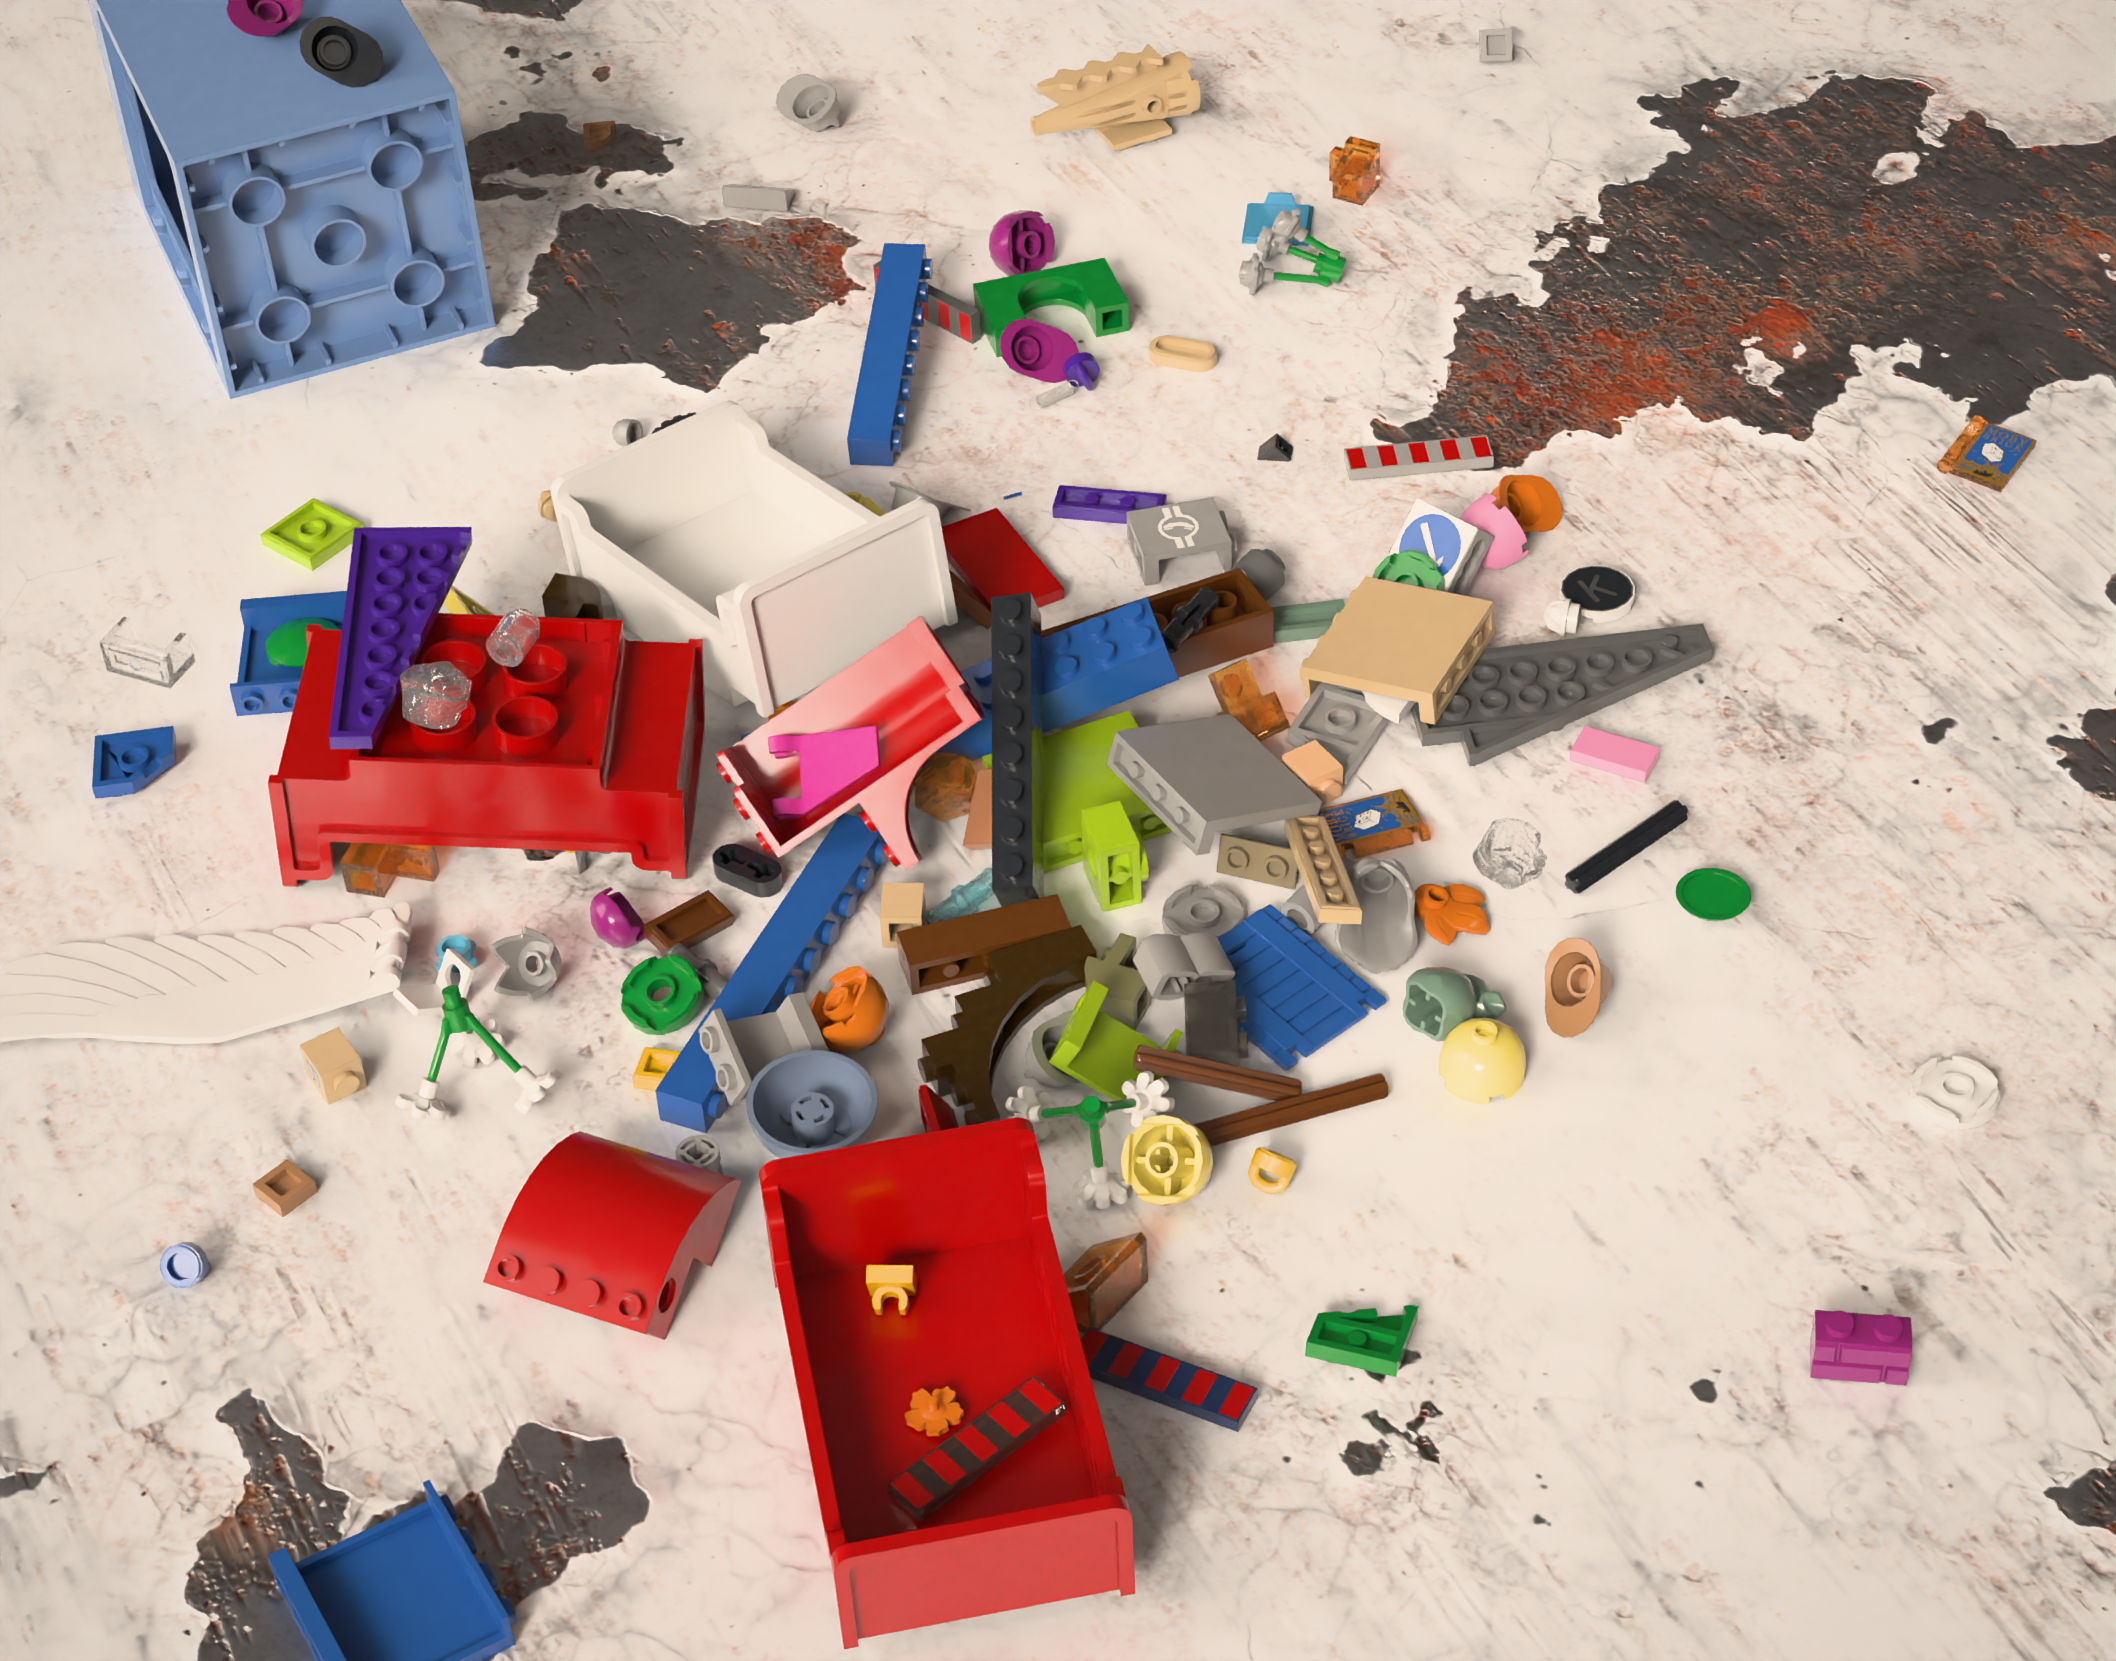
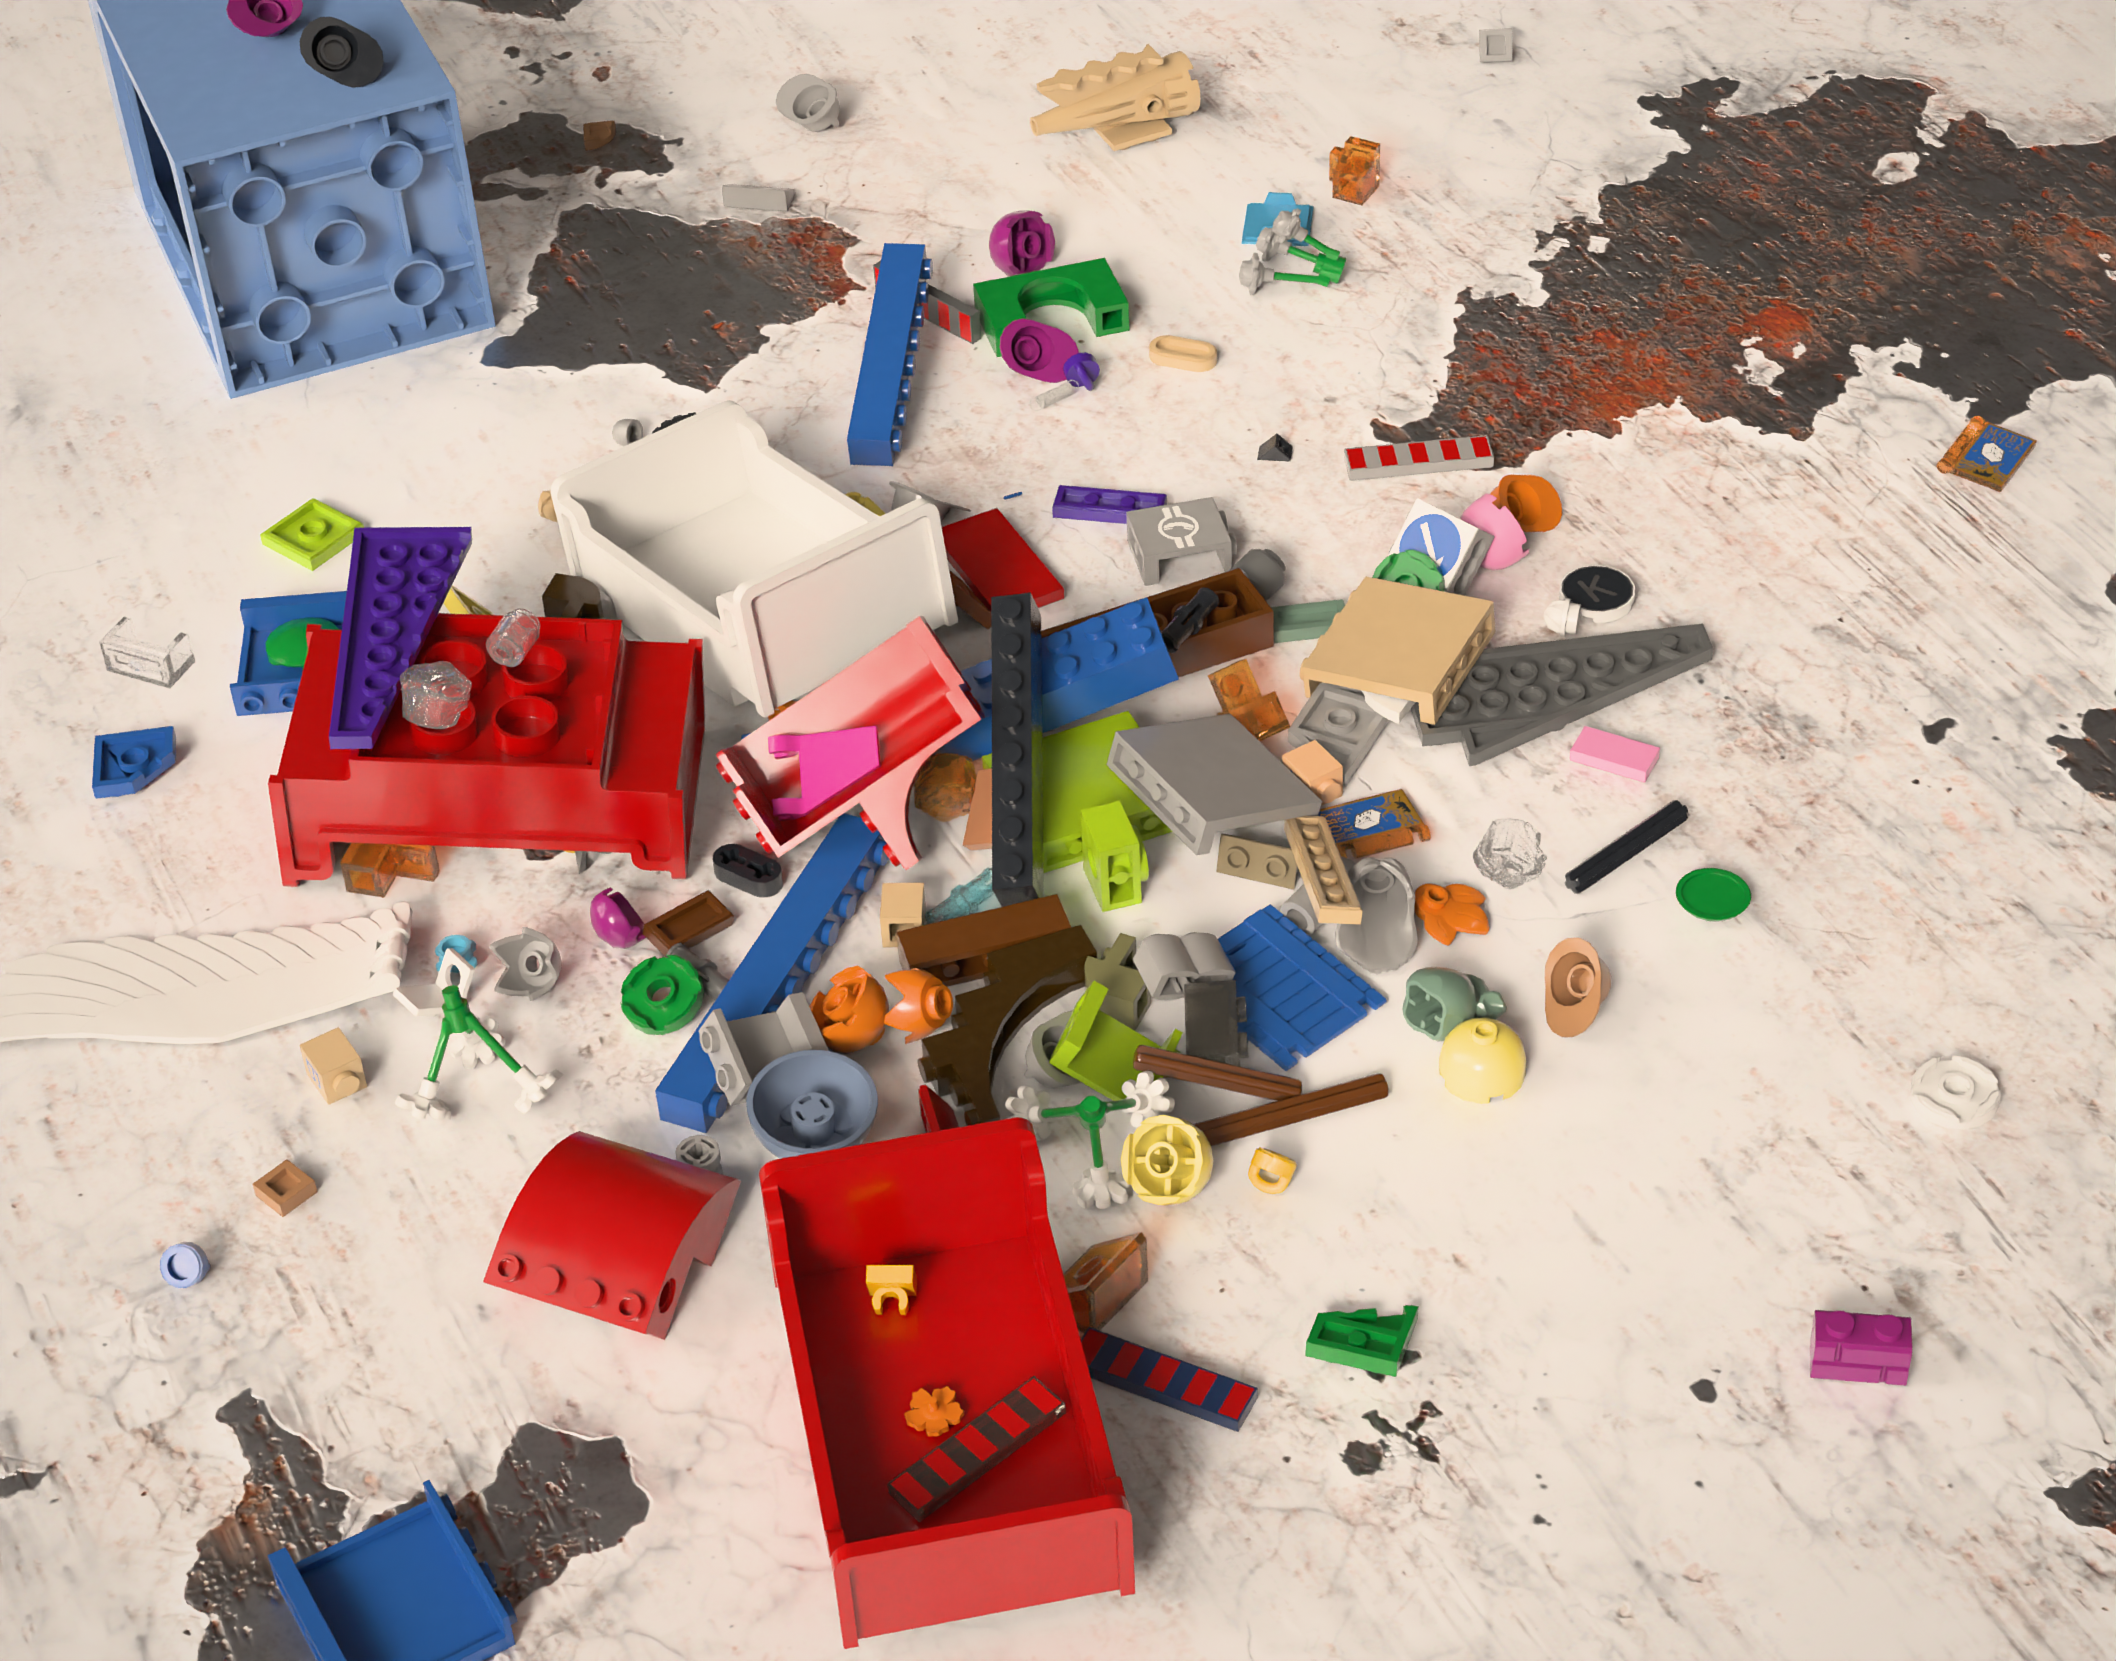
yellow tile [632,1047,681,1091] -> none
light grey tile [1162,884,1245,939] -> none
none -> orange piece [884,968,953,1044]

